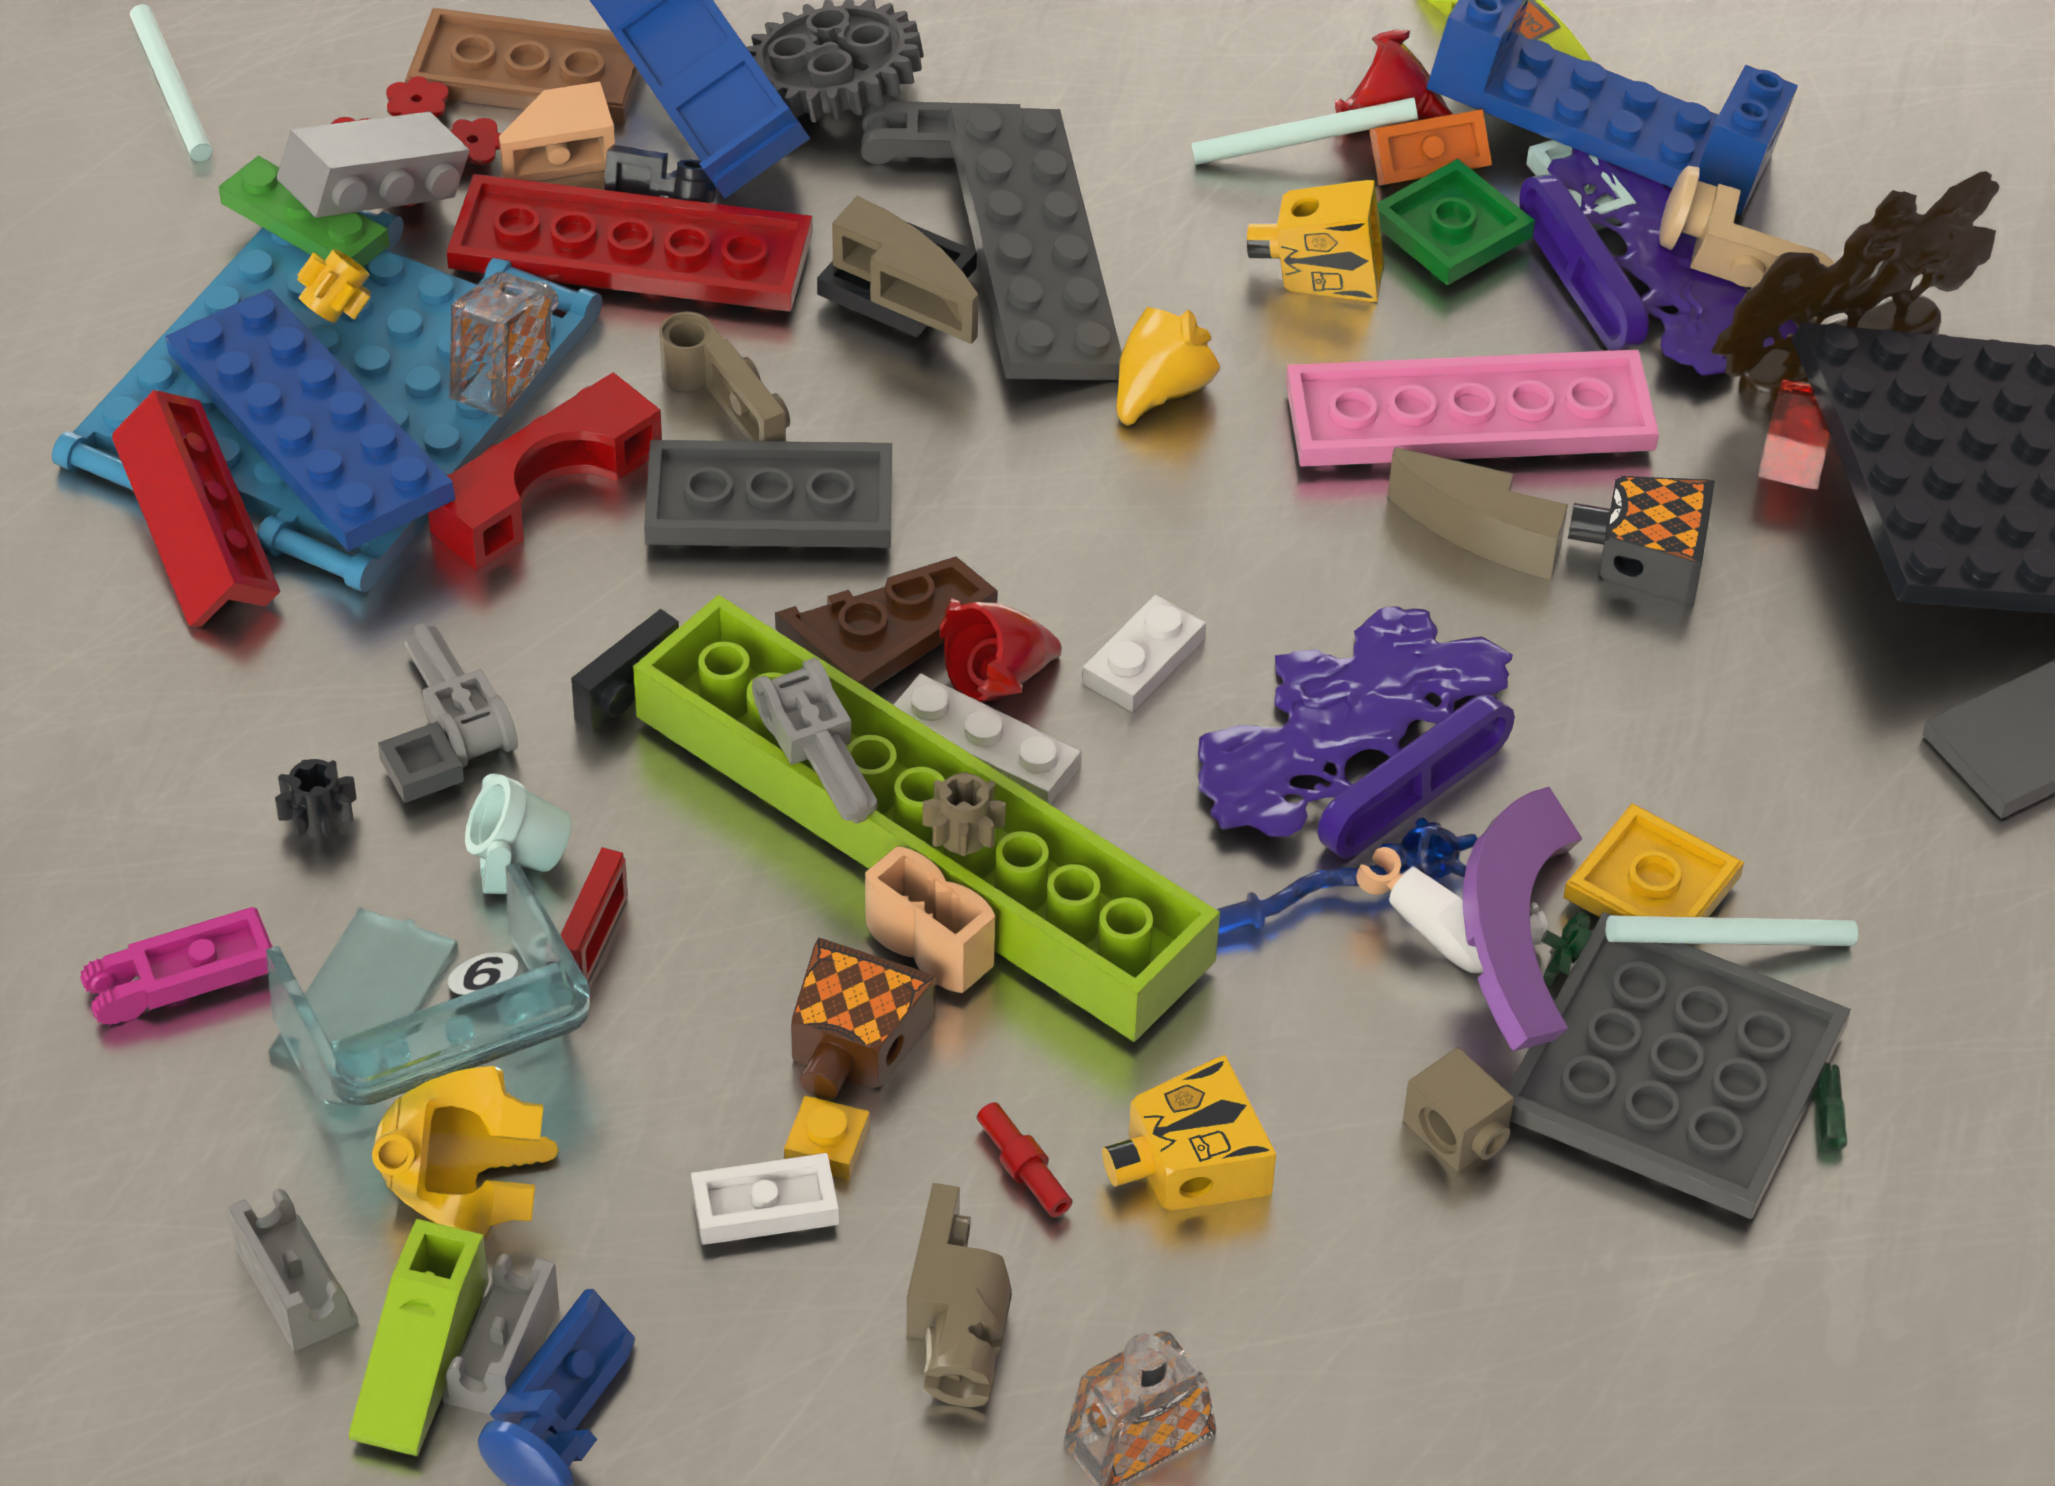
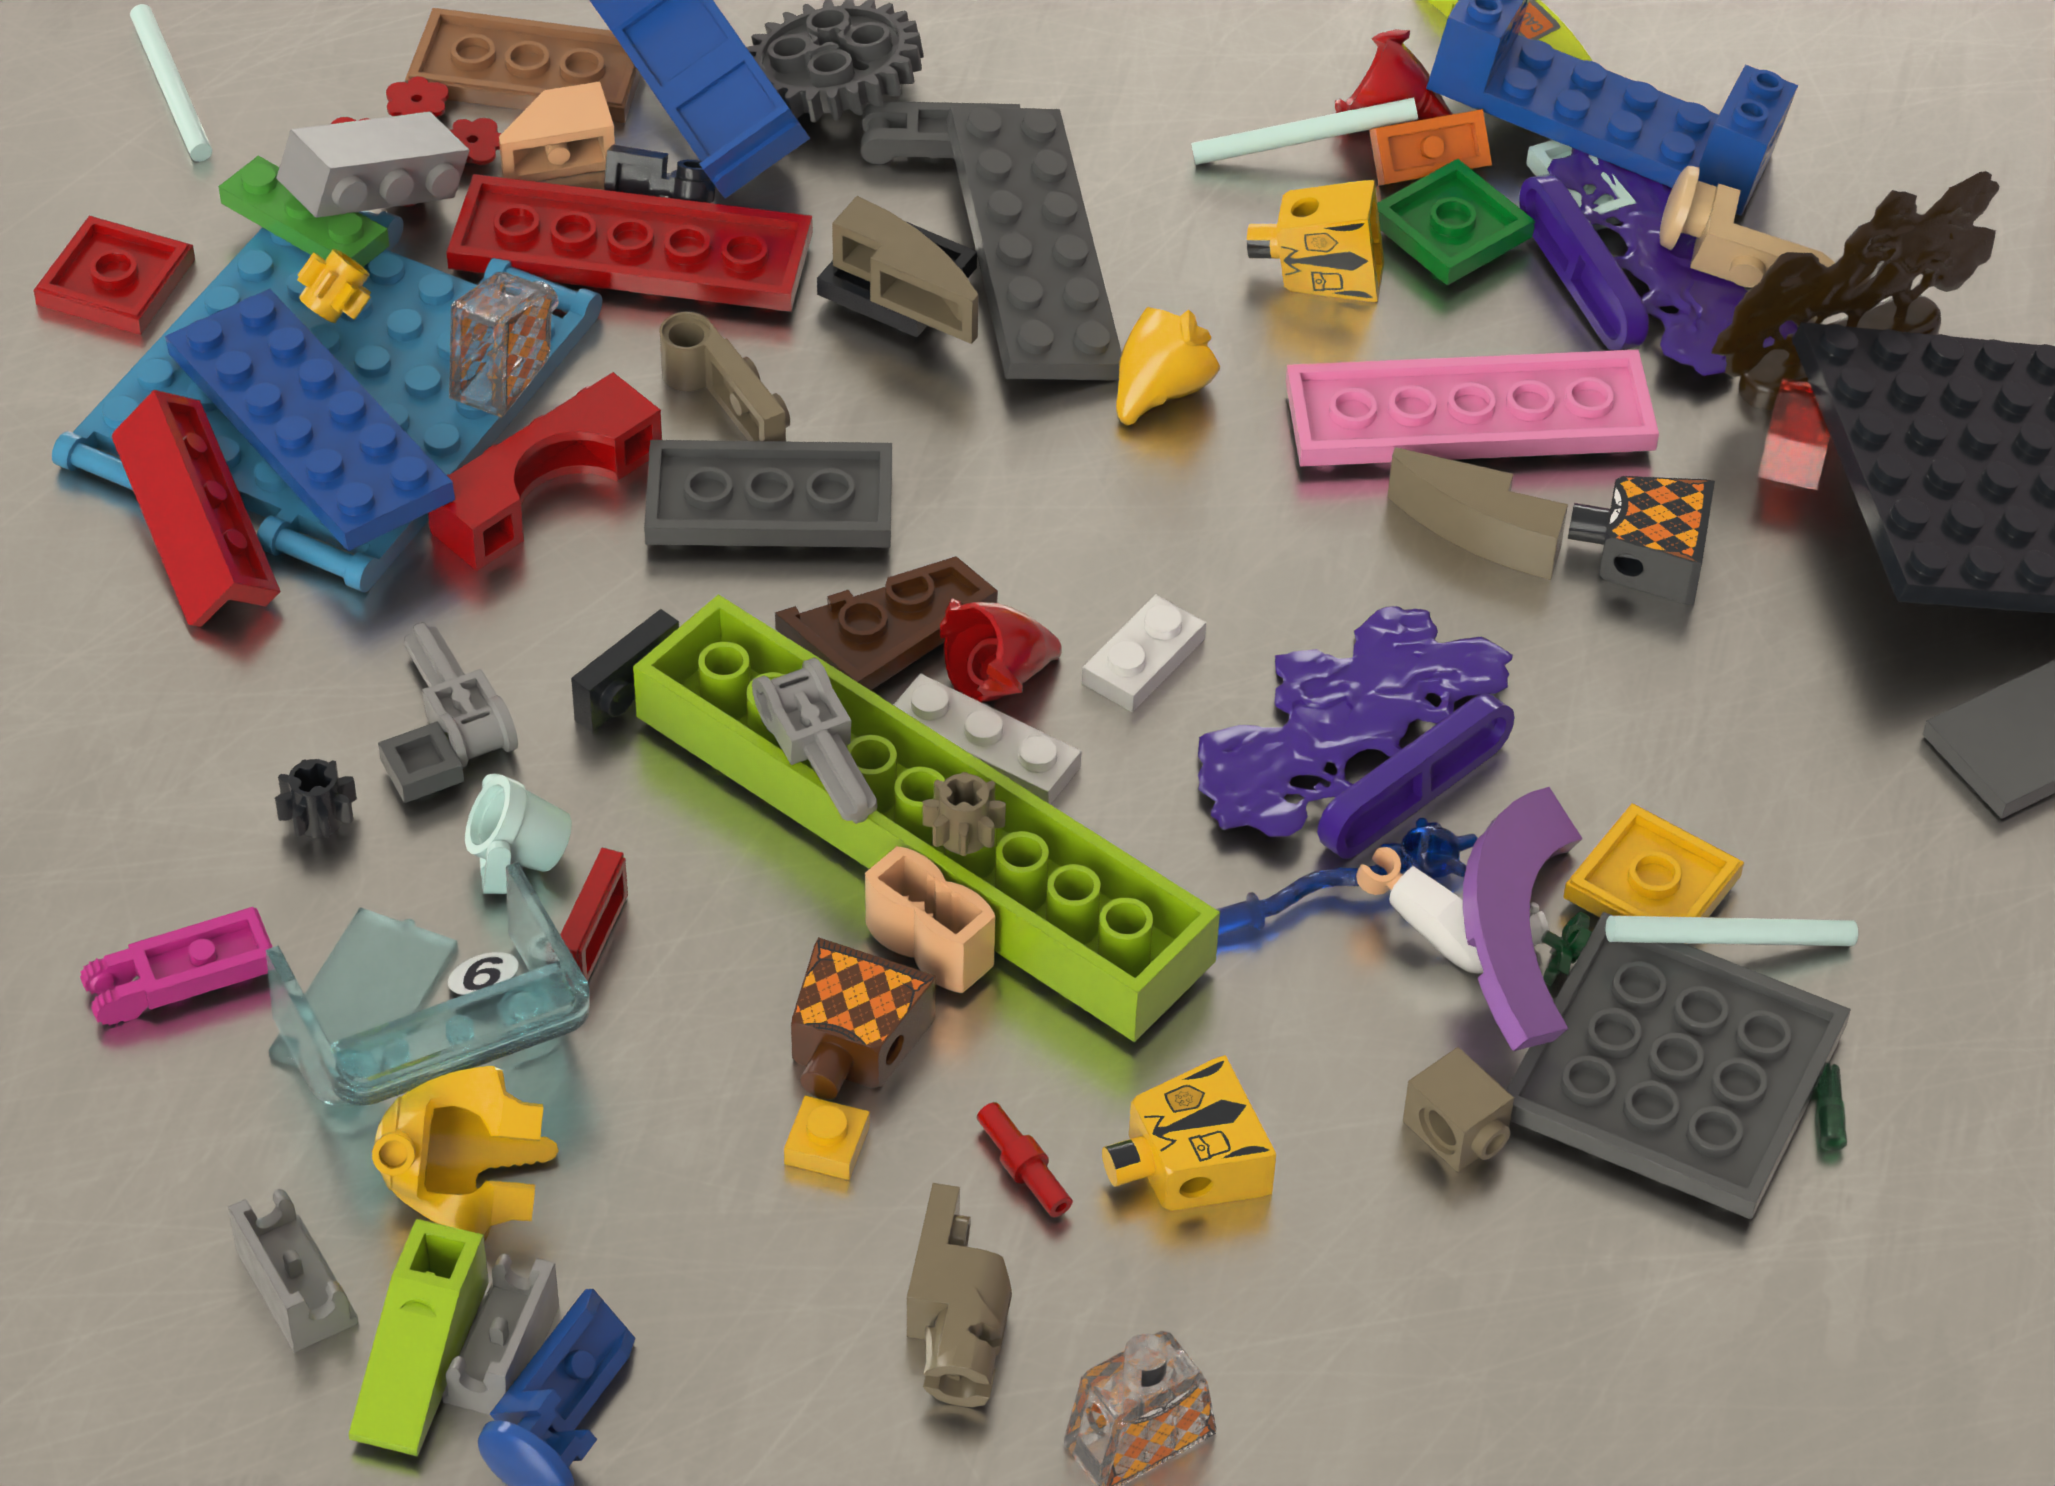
white plate [691,1153,839,1245] -> none
none -> red tile [34,215,195,335]

